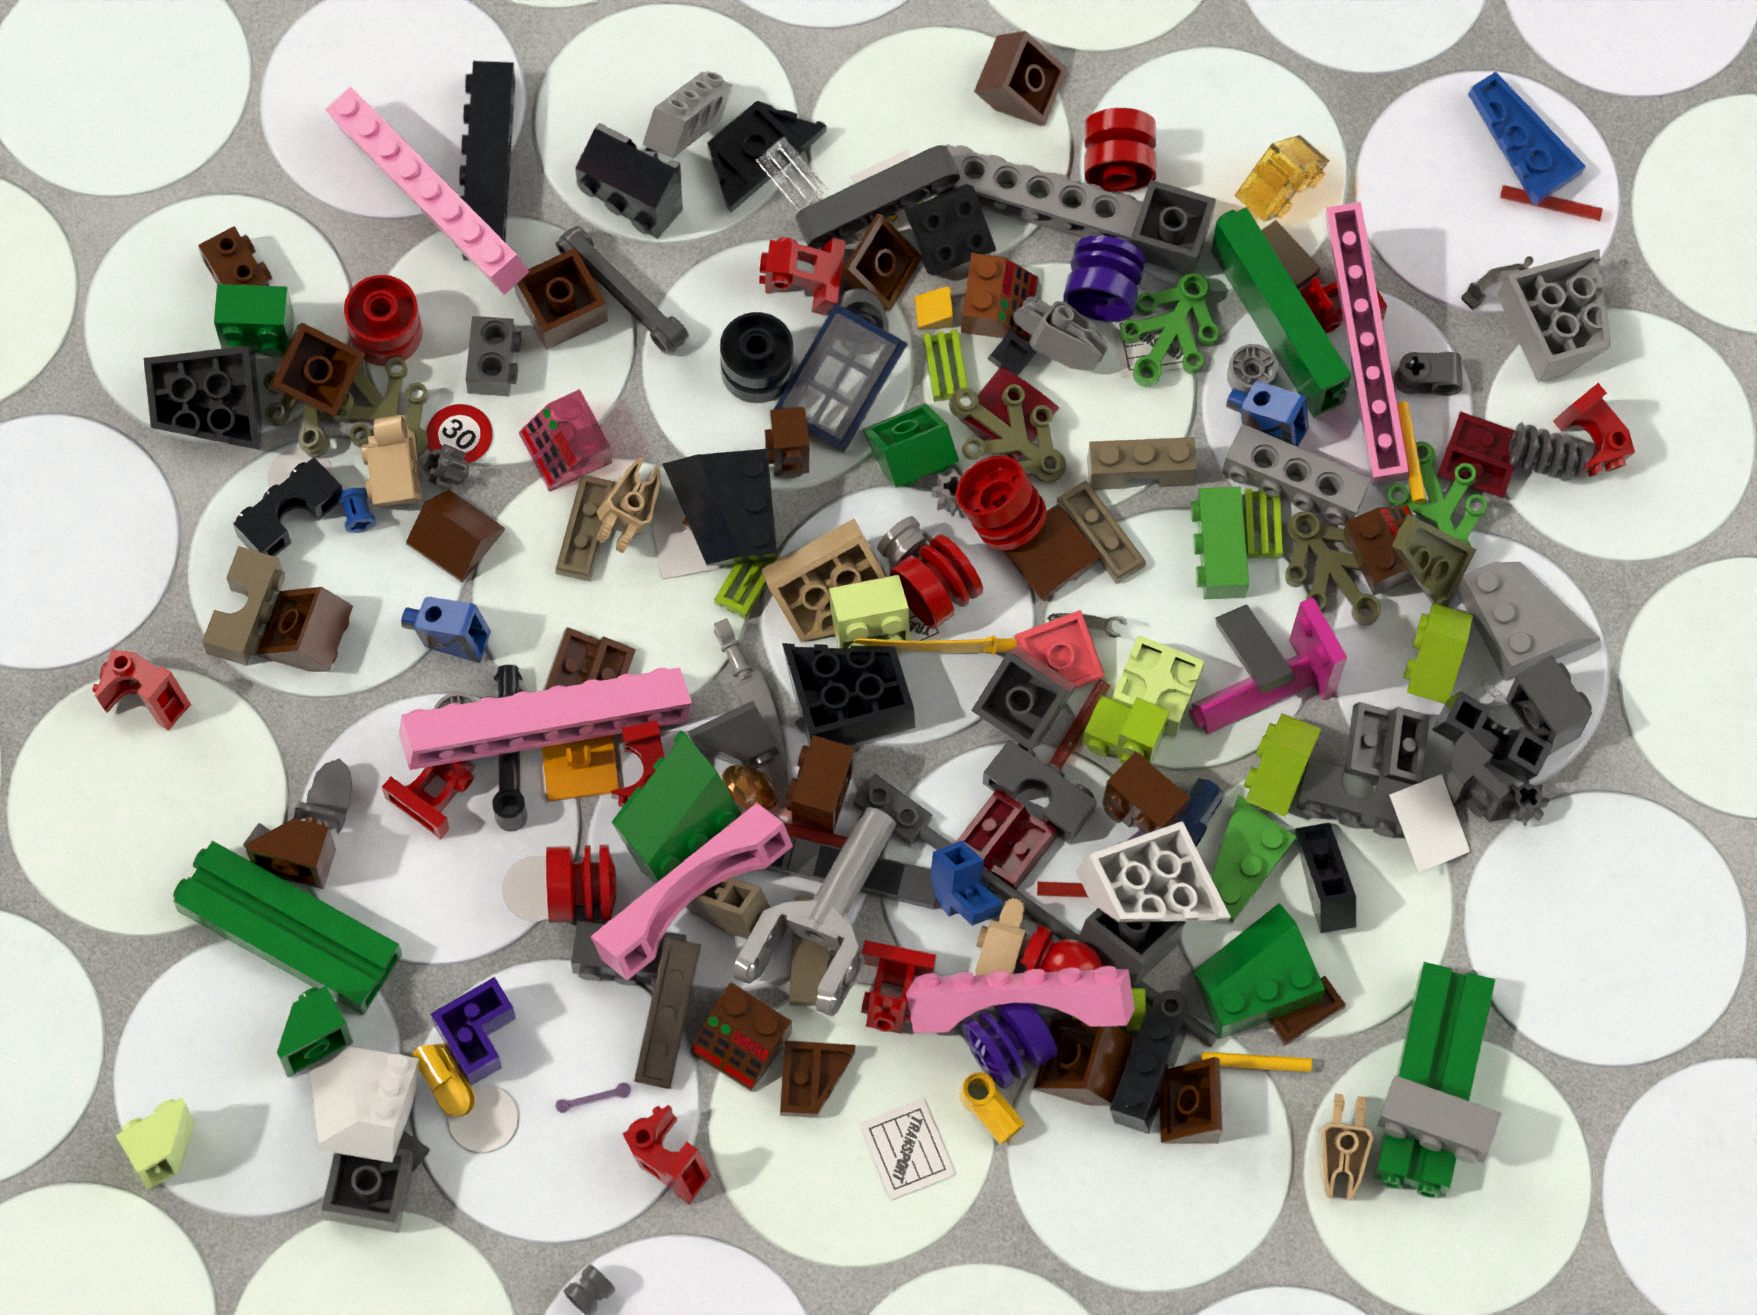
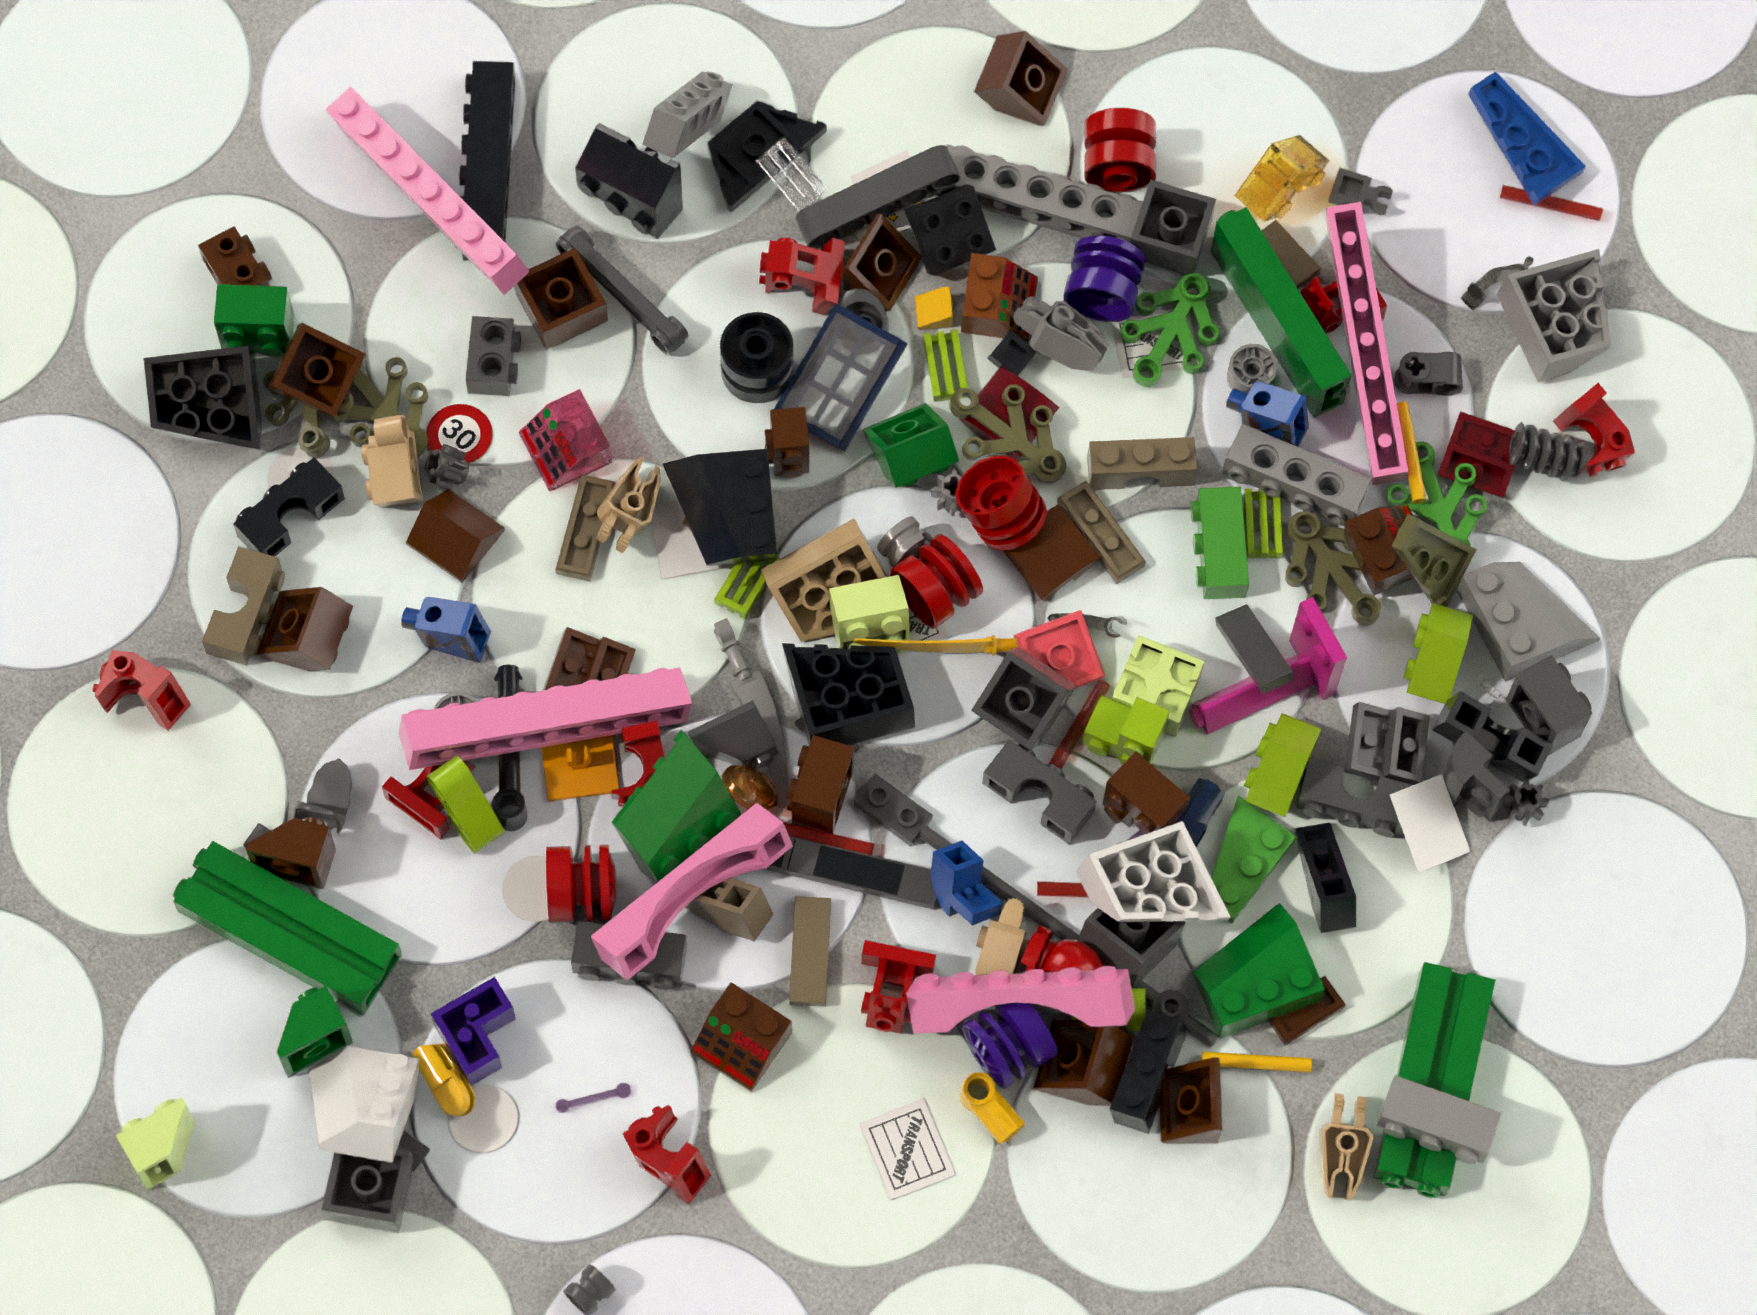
blue bush [337,487,376,533] -> none
red wheel [344,275,422,366] -> none
dark brown tile [634,937,702,1089] -> none
light grey piece [733,807,896,1017] -> none
reddish brown wing [780,1041,855,1118] -> none
dark red slope [955,789,1058,890] -> none
none -> lime beam [426,755,505,854]
none -> dark grey plate [1328,168,1393,215]

